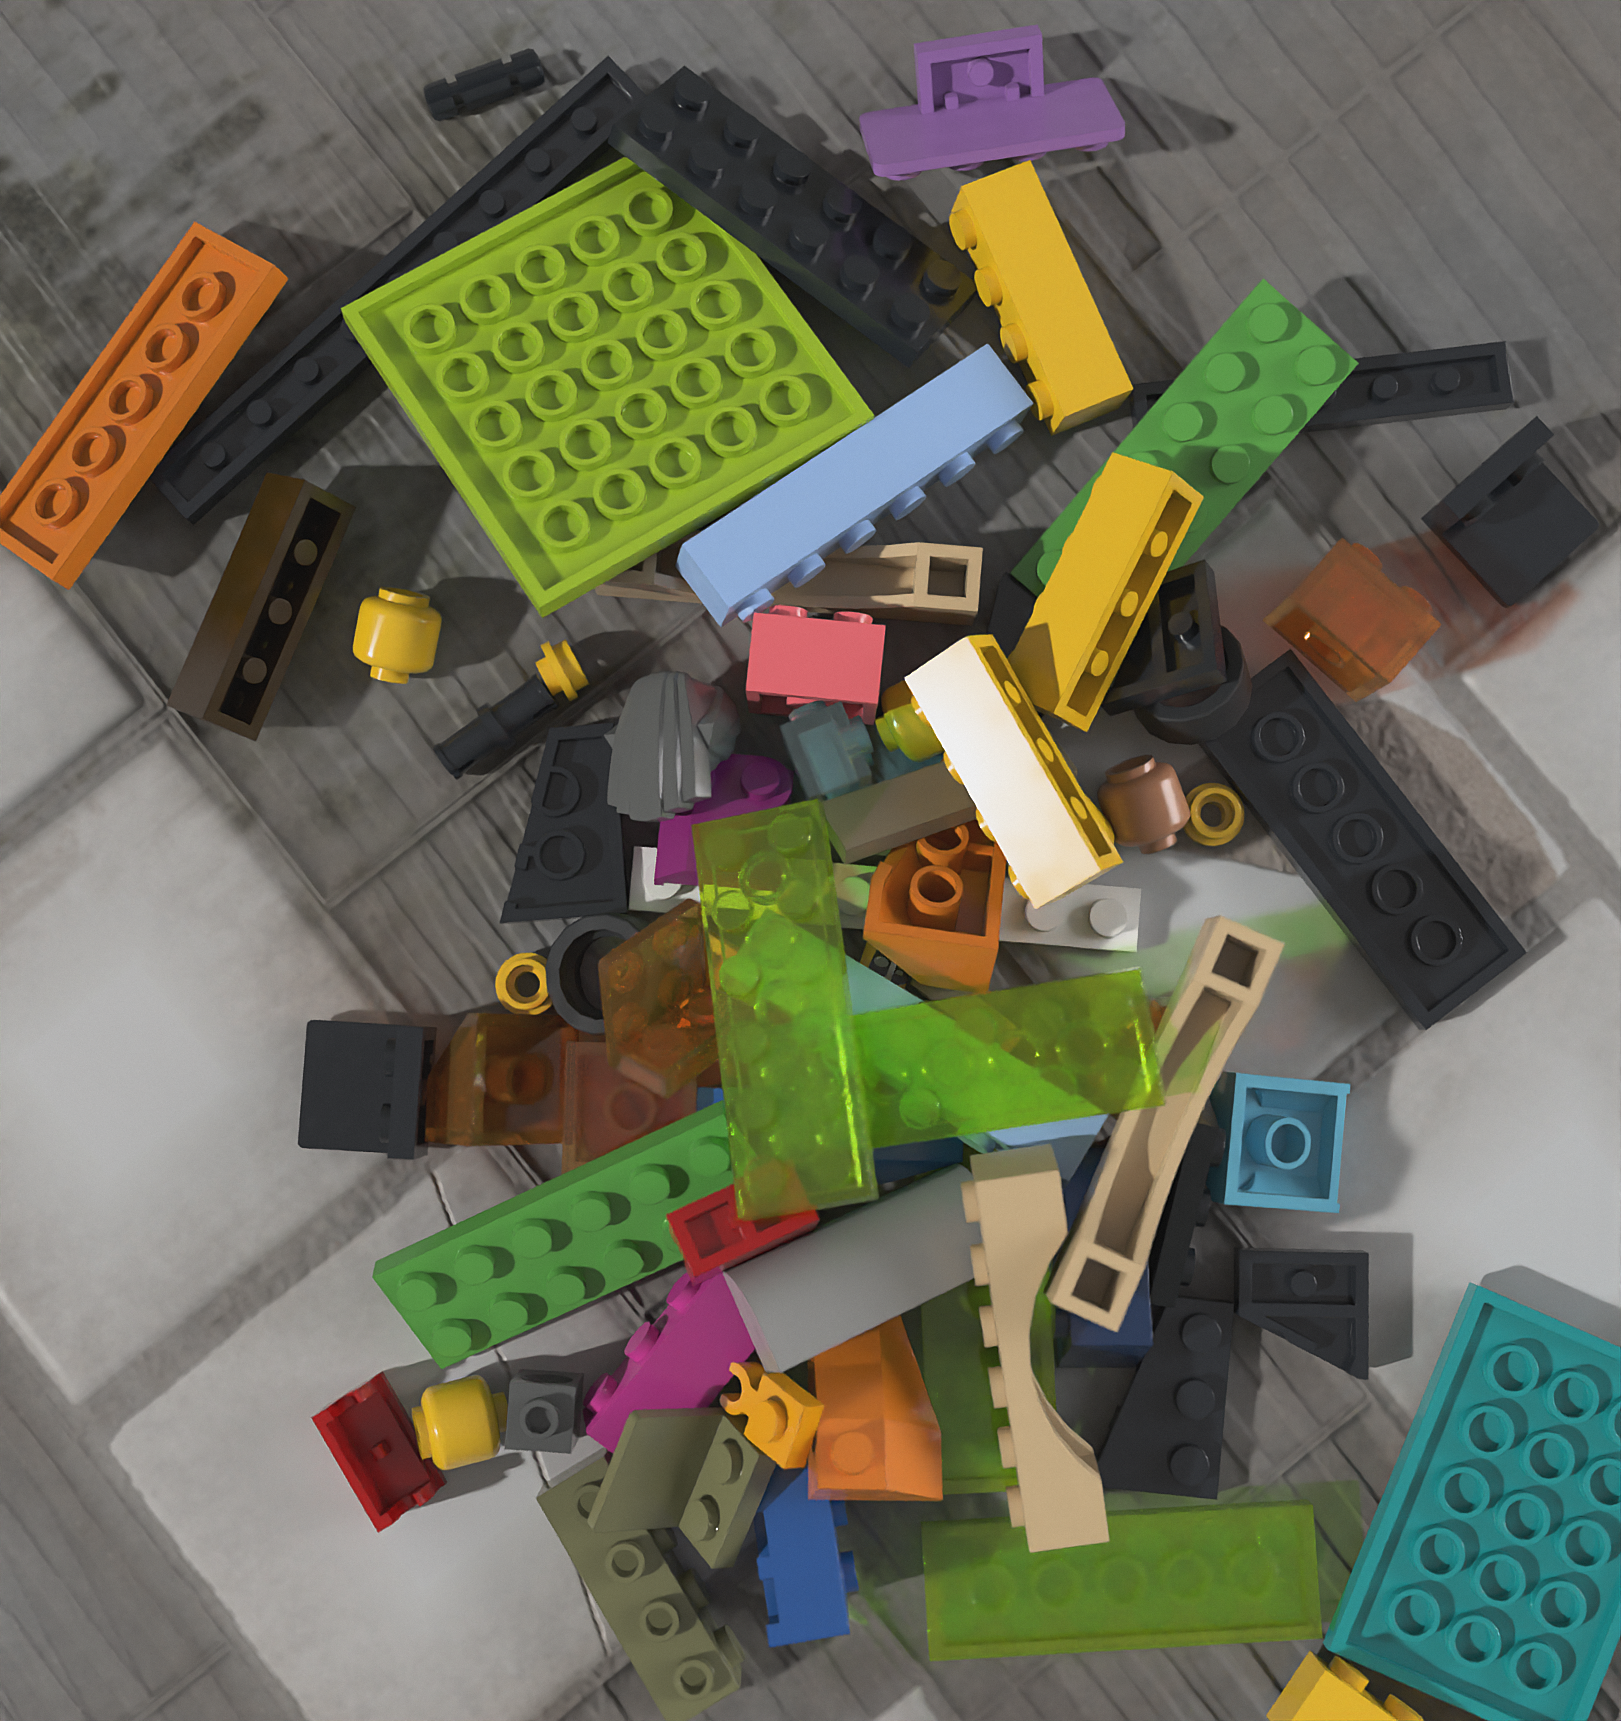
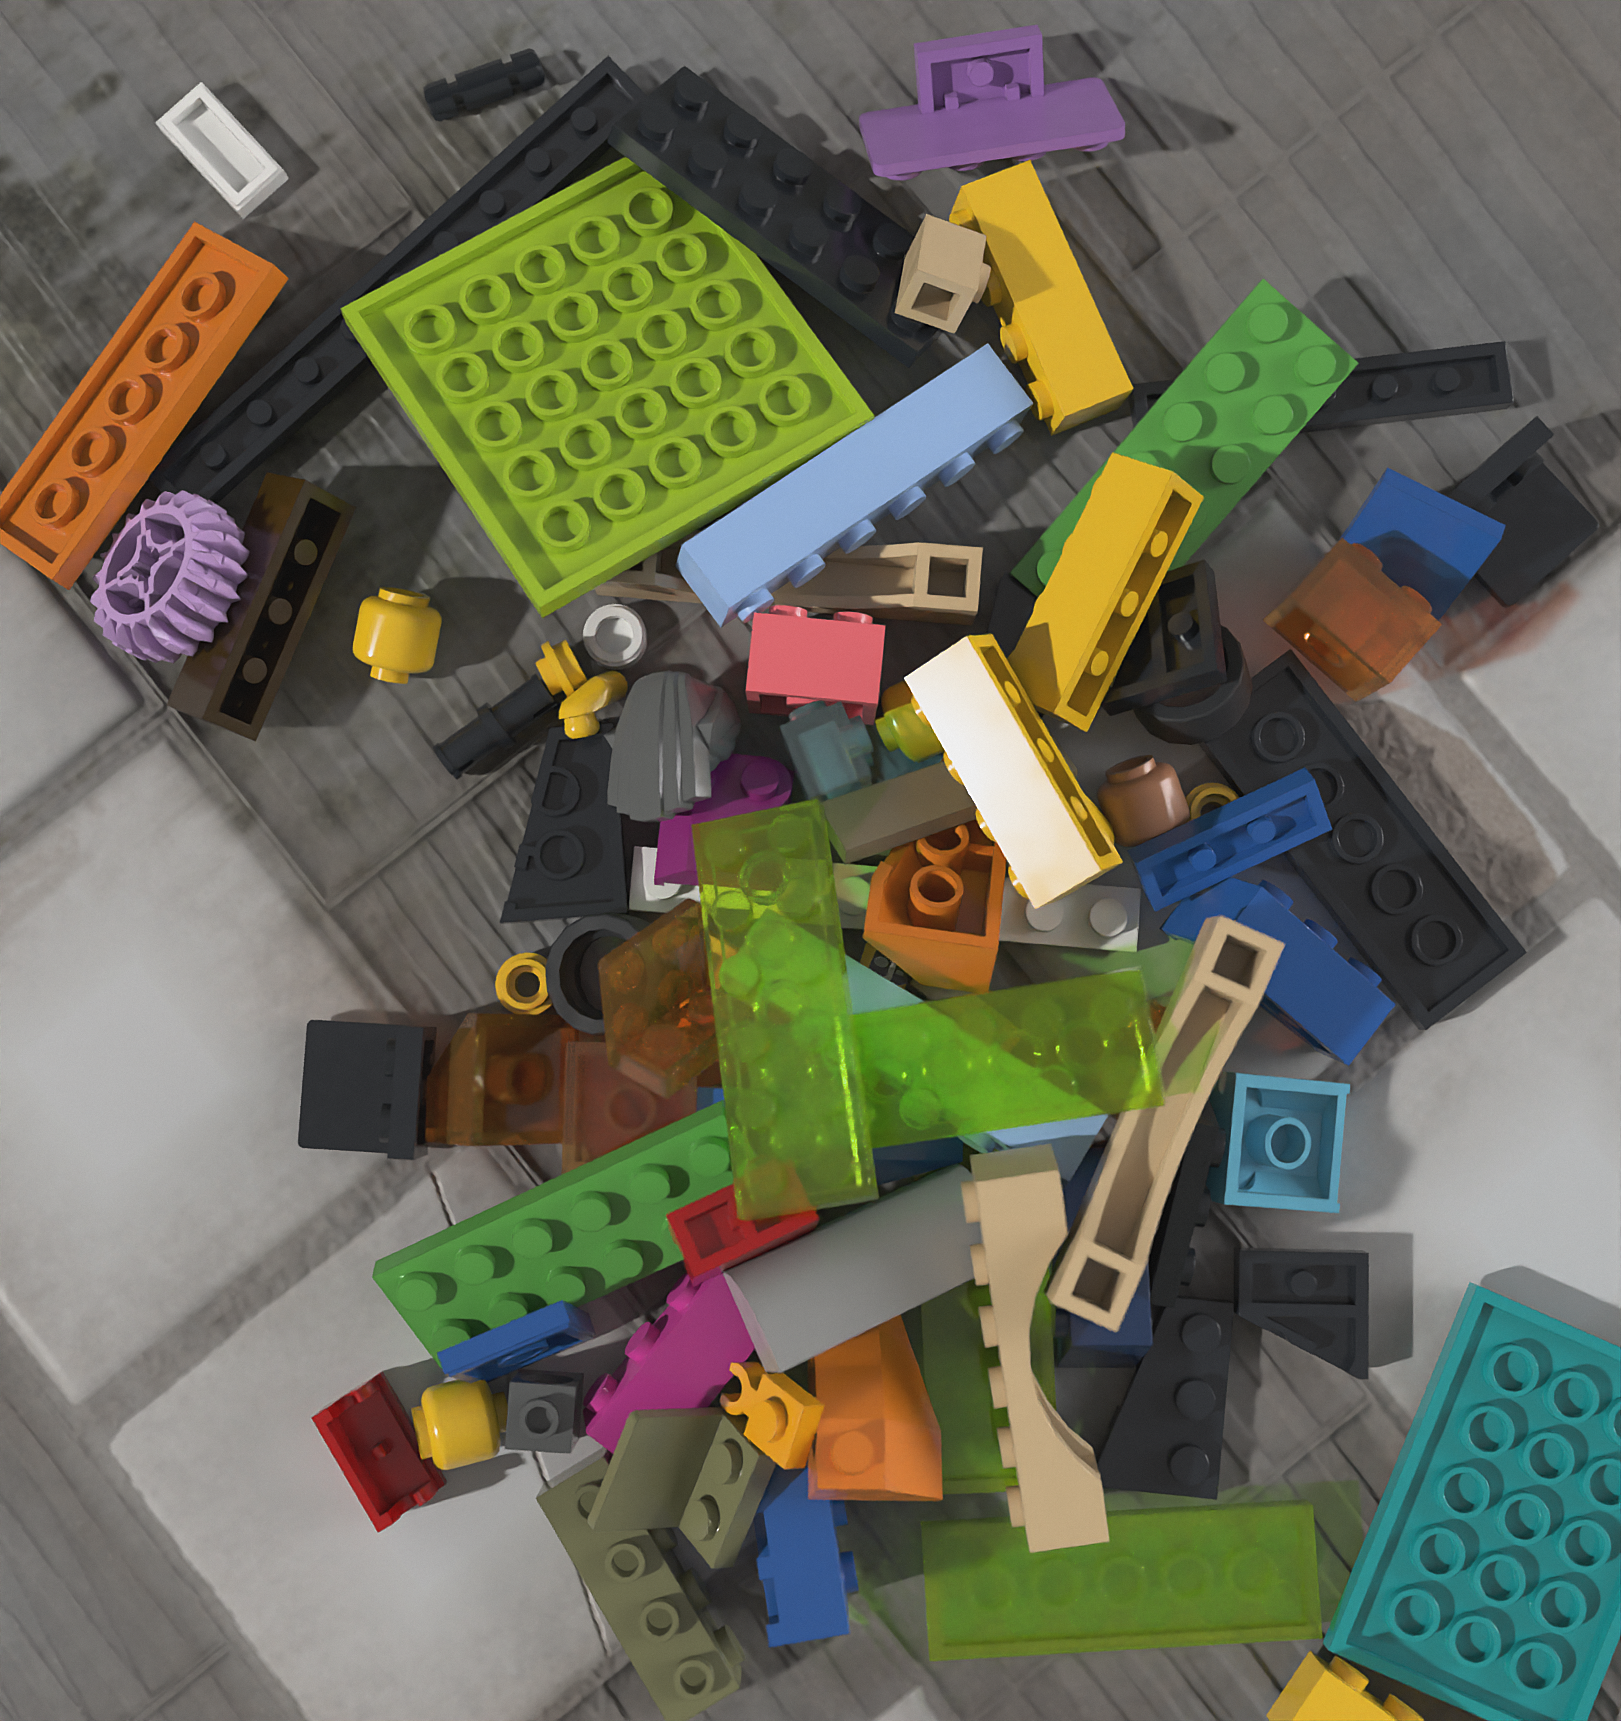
none -> lavender gear [90,490,249,664]
none -> white tile [155,82,289,219]
none -> blue tile [437,1300,596,1383]
none -> yellow arm [559,671,628,739]
none -> white tile [583,604,648,670]
none -> tan brick [895,214,990,334]
none -> blue plate [1127,767,1332,912]
none -> blue wedge [1159,877,1396,1066]
none -> blue tile [1326,468,1505,621]

